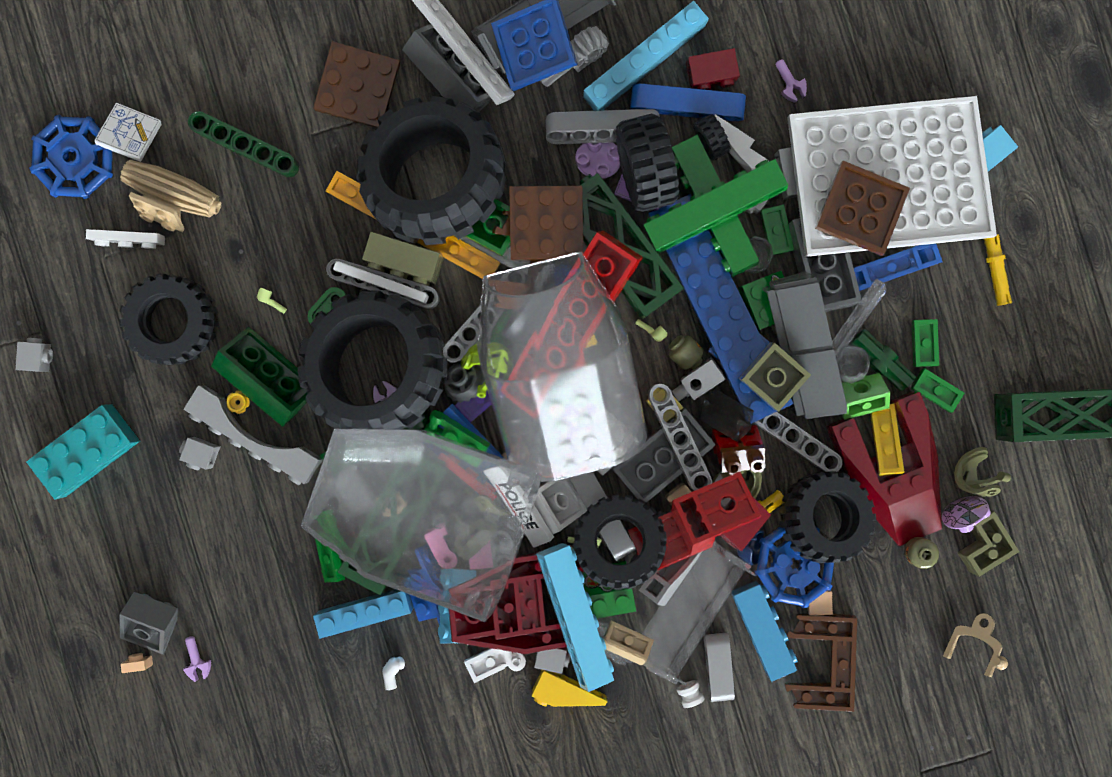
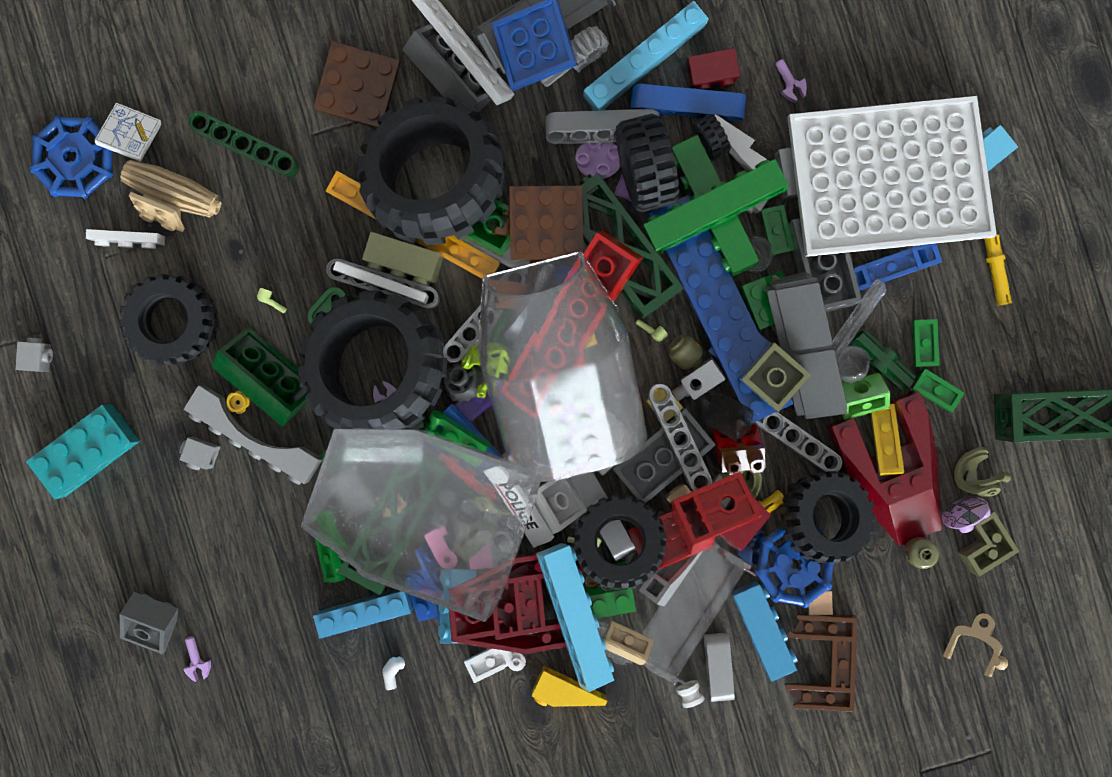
light nougat plate [121,653,153,673] -> none
light grey brick [534,647,570,674] -> none
reddish brown plate [815,161,910,256] -> none

